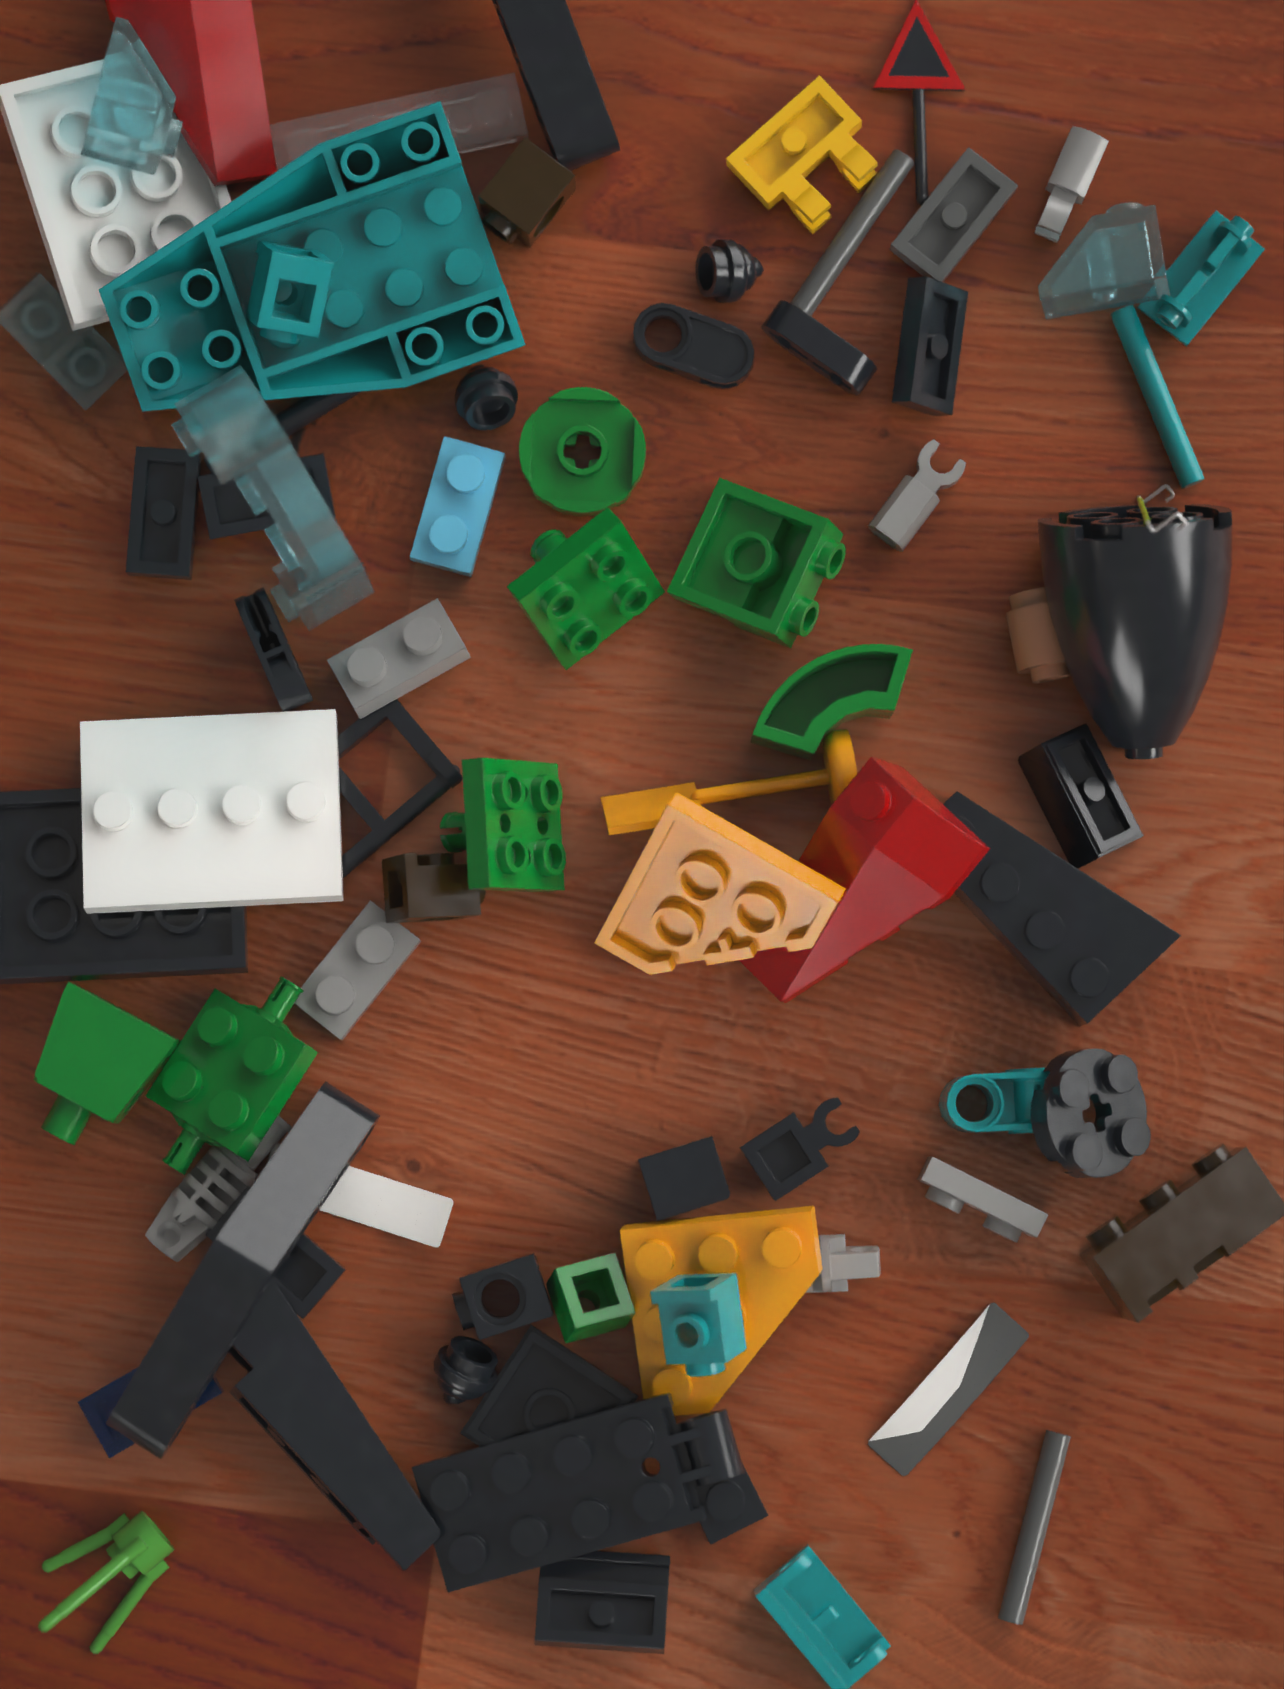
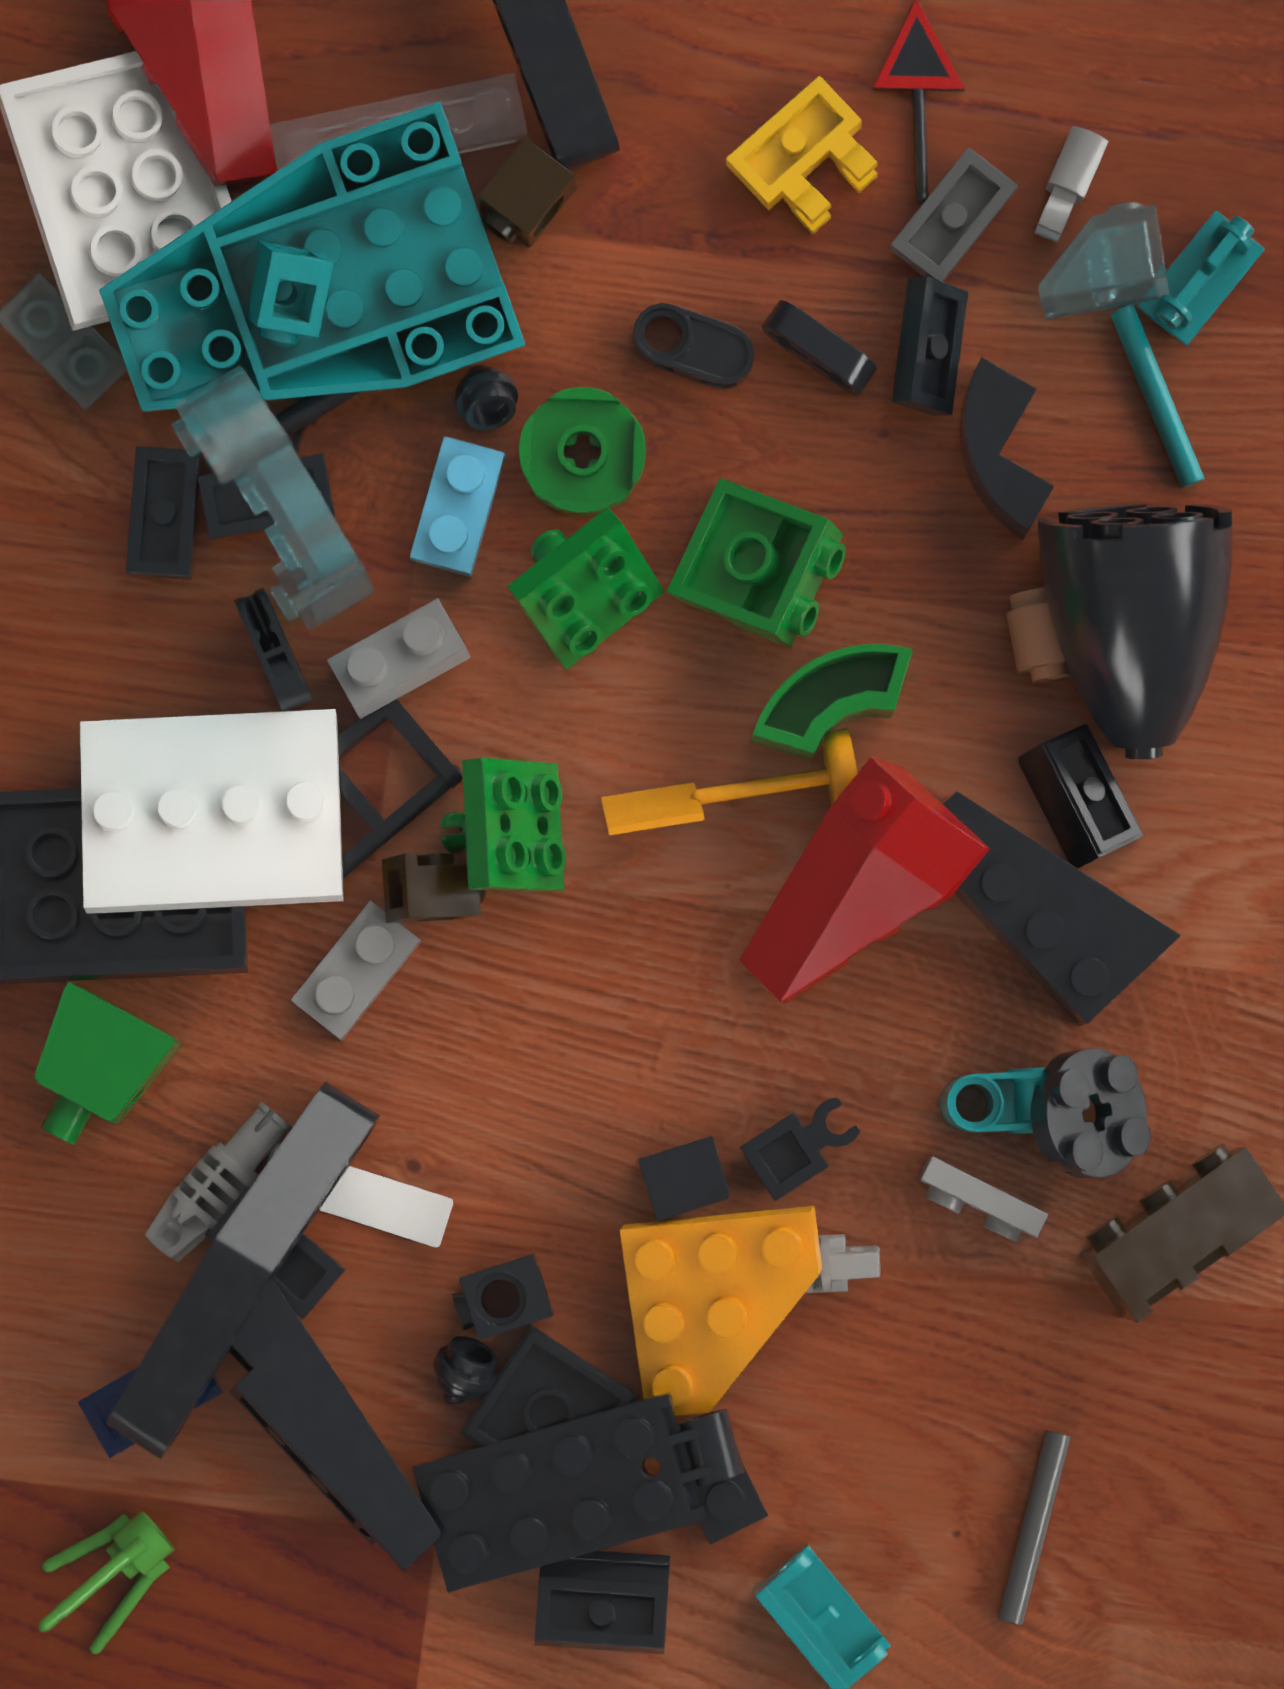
clear light blue slope [80,17,183,175] -> none
green plate [146,976,318,1175] -> none
green plate [546,1253,636,1344] -> none
light orange plate [594,792,846,975] -> none
teal brick [650,1273,747,1377] -> none
black plate [696,239,764,303] -> none
dark grey bar [790,149,915,316] -> none
light grey bar [868,439,966,552] -> none
dark grey sticker [868,1303,1029,1476] -> none
flat silver piece [1137,484,1187,533] -> none
none -> black brick [960,357,1054,539]

